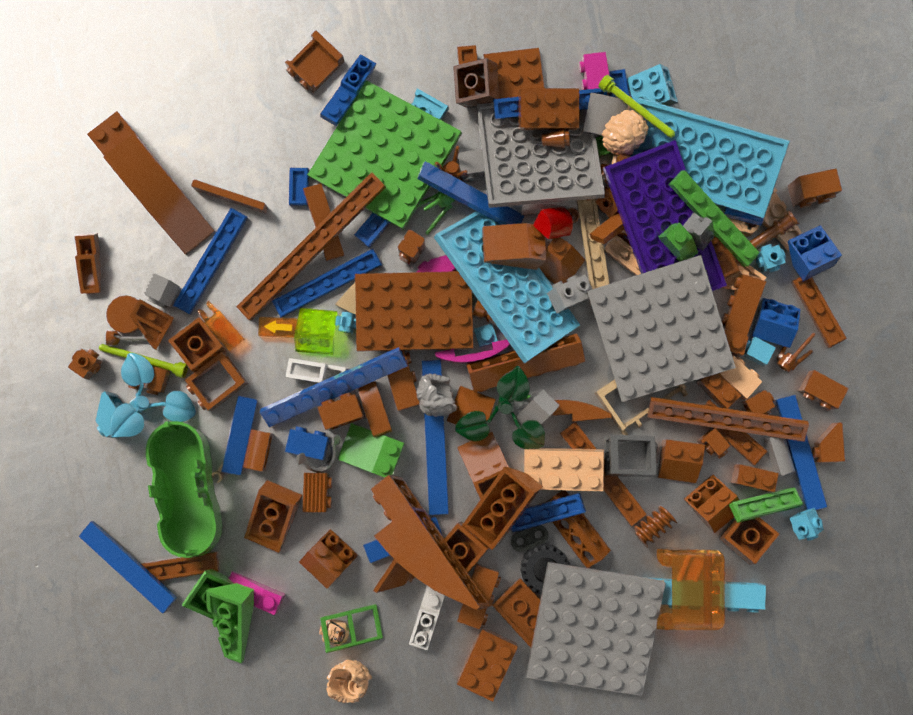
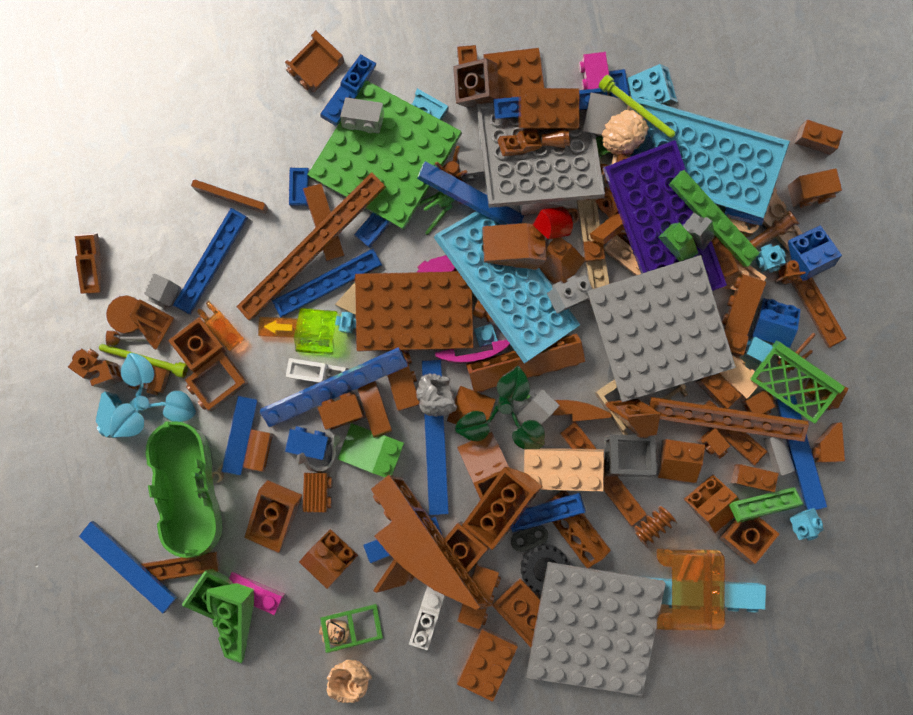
dark orange slope [87,111,215,255] -> none
dark orange brick [398,230,426,265] -> none
none -> dark orange hinge [89,360,123,388]
none -> light grey brick [340,97,384,133]
none -> dark orange slope [497,130,542,156]
none -> dark orange plate [583,241,605,262]
none -> dark orange slope [605,399,661,438]
none -> bright green fence [750,340,845,424]
none -> dark orange hinge [775,260,805,285]
none -> dark orange brick [795,120,843,155]

